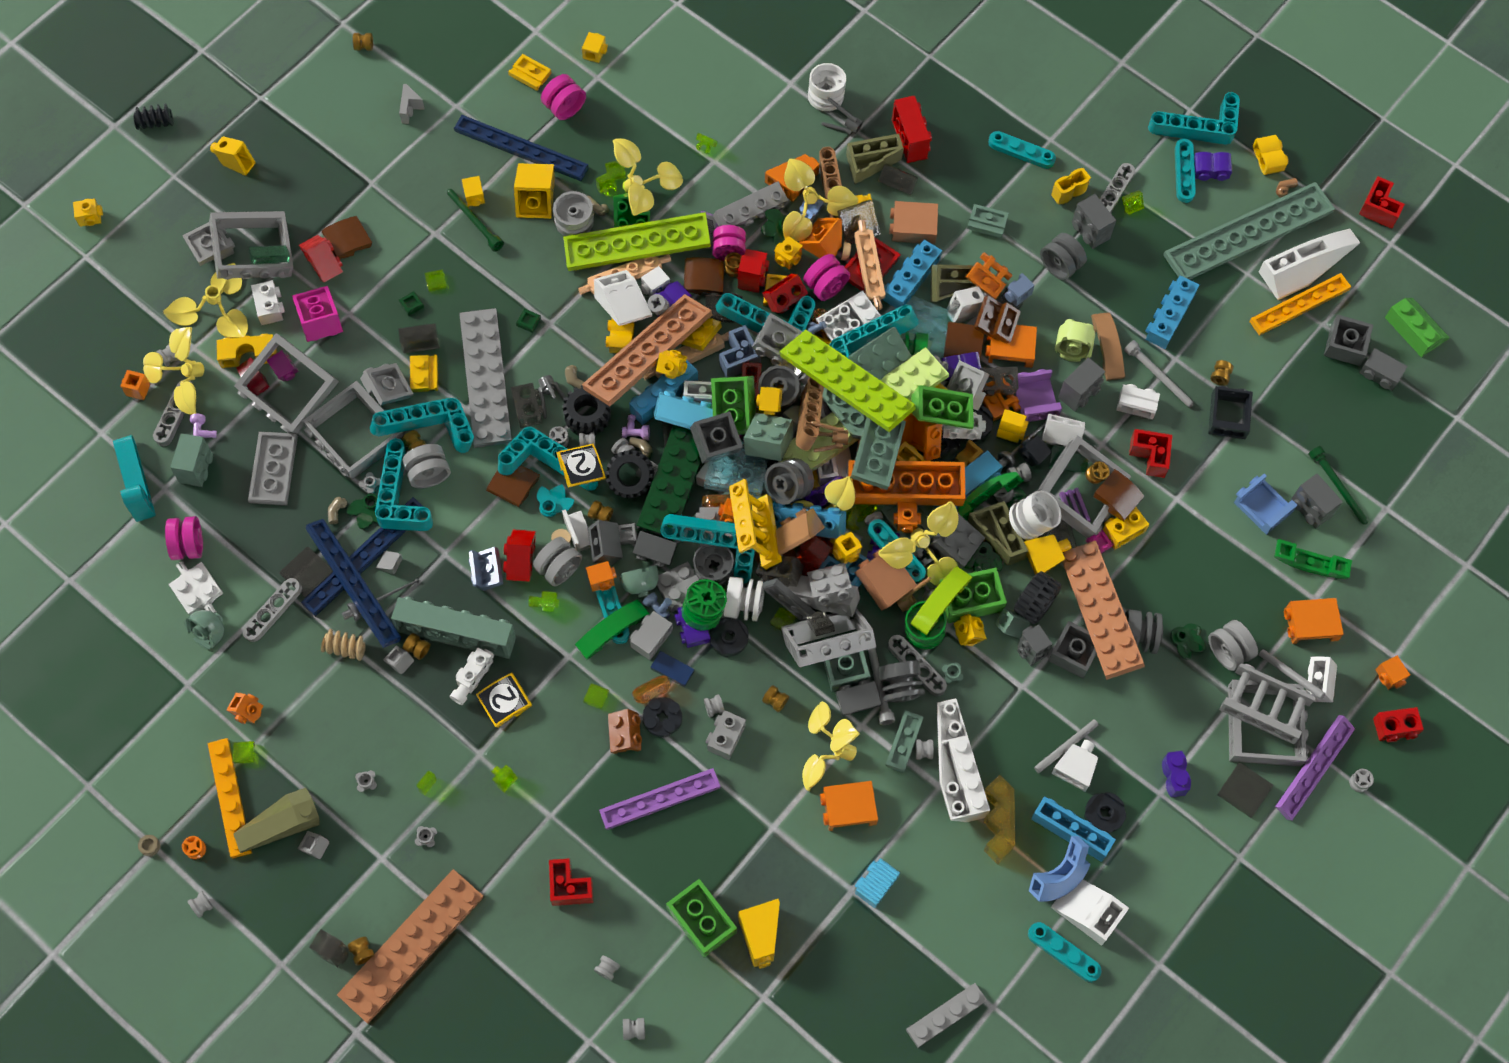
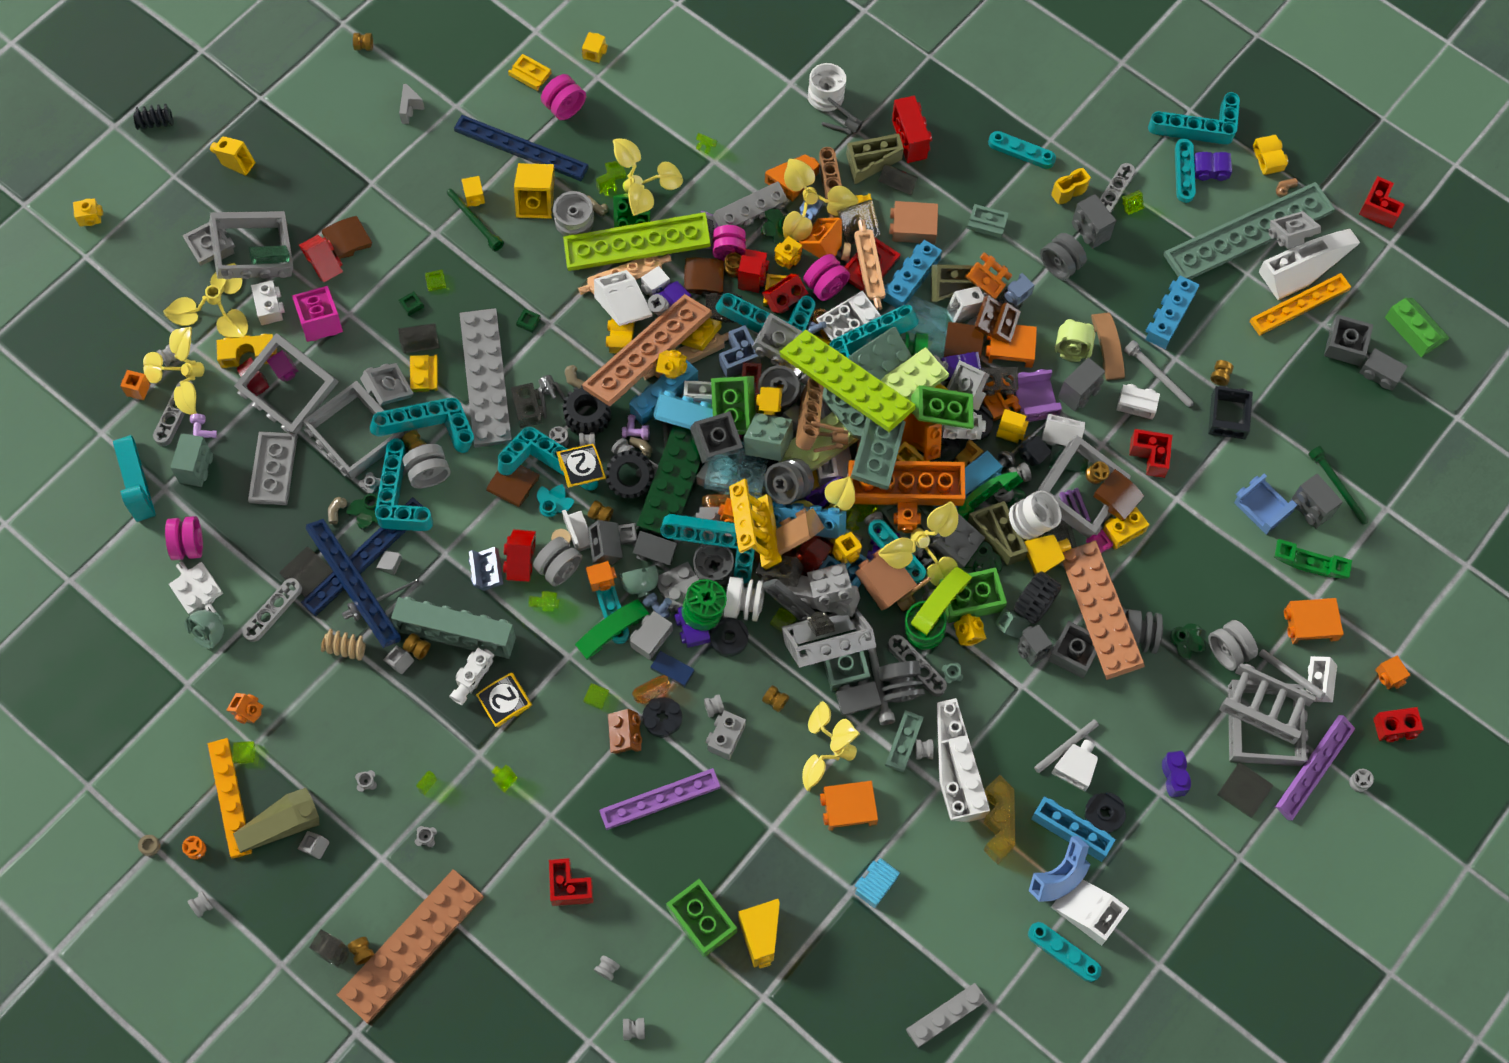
none -> light grey plate [1269,211,1321,249]

